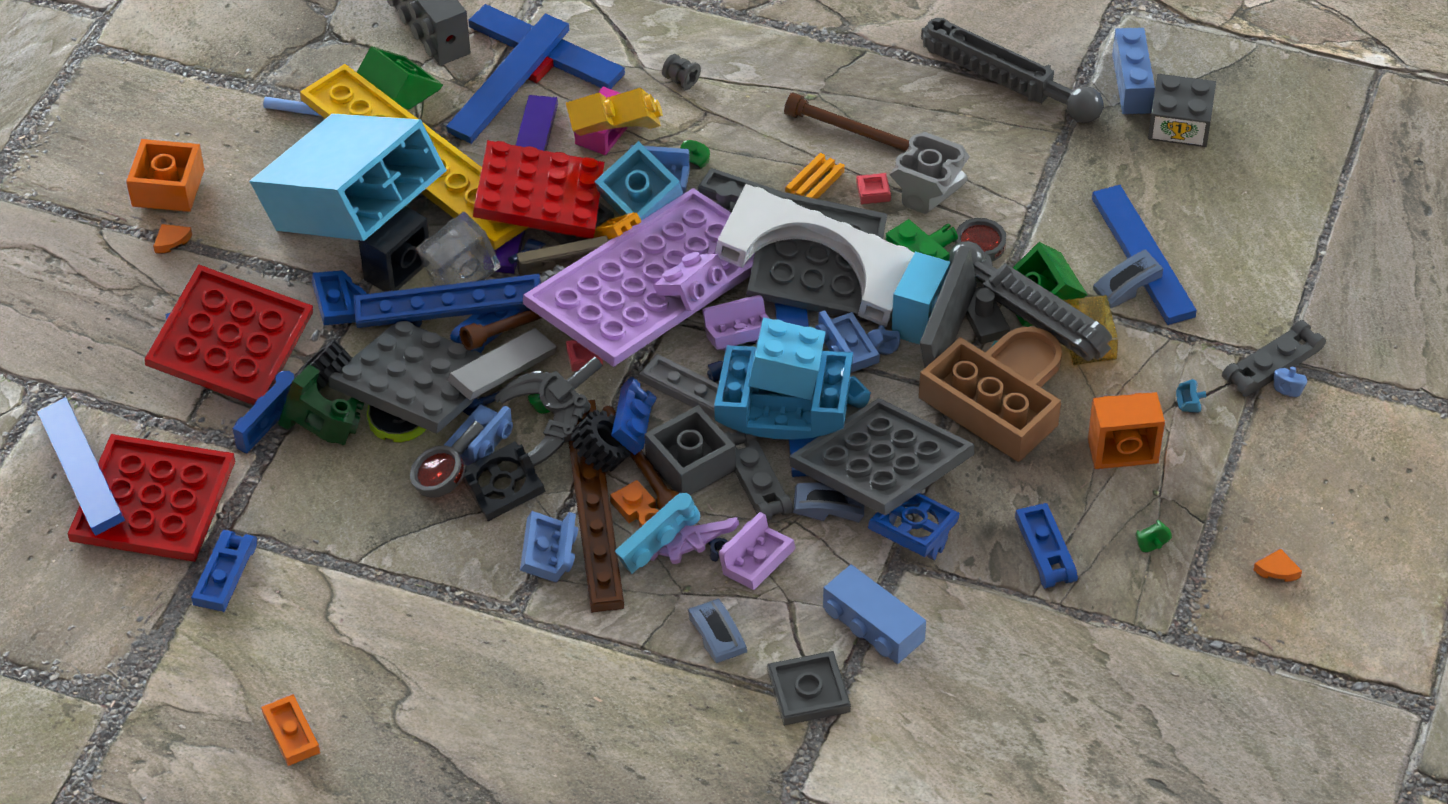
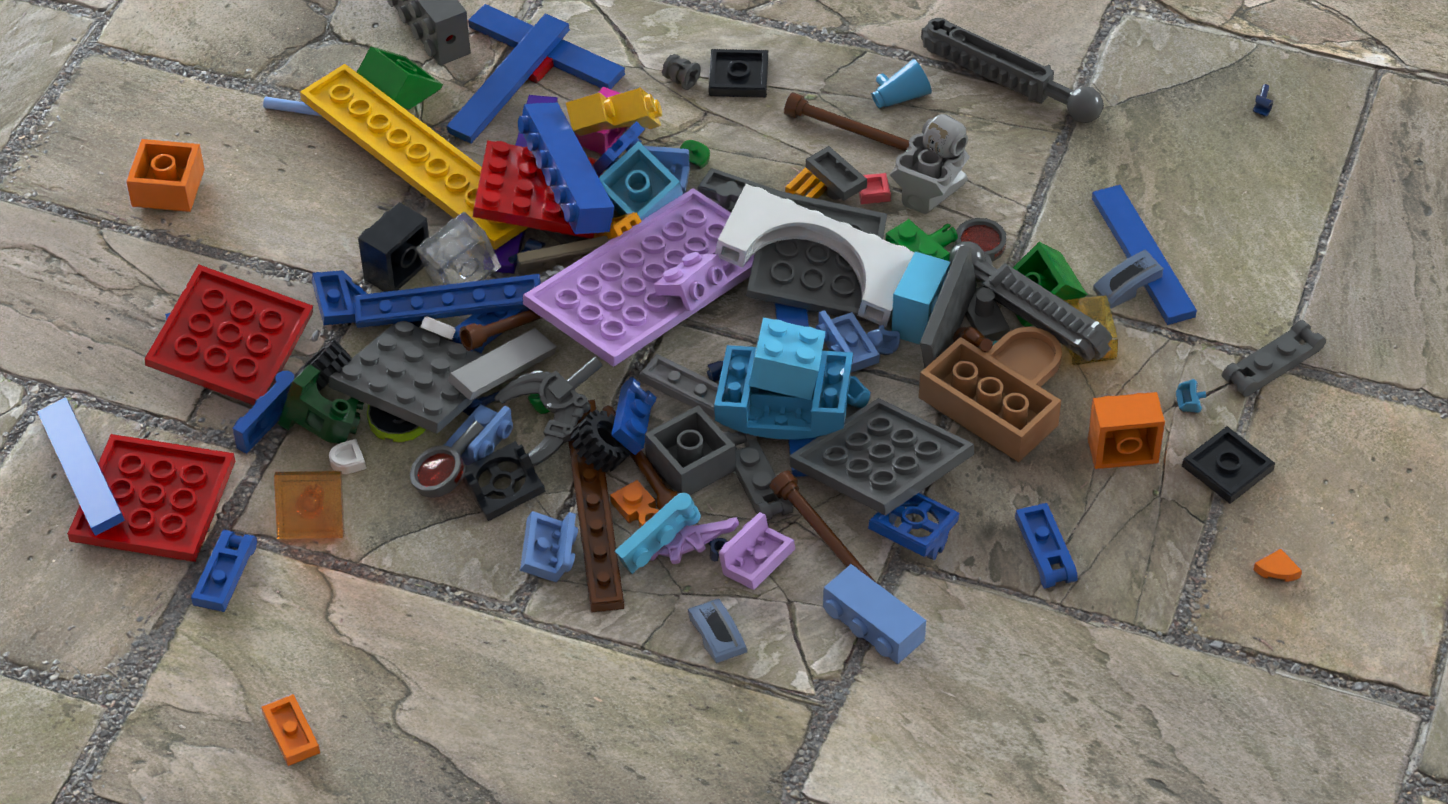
orange tile [153,224,192,253] -> none
medium azure brick [249,114,447,241] -> none
coral tile [566,340,603,371] -> none
lavender bracket [702,295,770,351] -> none
dark grey tile [767,651,851,726] -> none
sand blue slope [793,483,865,523] -> none
medium blue brick [1112,28,1155,114] -> none
green piece [1135,520,1172,553] -> none
dark grey brick [1148,74,1216,147] -> none
medium blue piece [1274,367,1307,397] -> none
none -> clear orange tile [274,471,345,539]
none -> white tile [329,439,366,474]
none -> white tile [420,316,456,340]
none -> blue brick [518,102,615,234]
none -> blue wing [592,121,645,177]
none -> black tile [708,49,768,98]
none -> reddish brown piece [769,470,877,583]
none -> dark grey tile [805,146,867,201]
none -> dark azure piece [871,59,932,109]
none -> light grey head [922,114,968,159]
none -> reddish brown piece [953,326,992,352]
none -> black tile [1182,426,1275,504]
none -> dark blue hand [1253,84,1273,117]

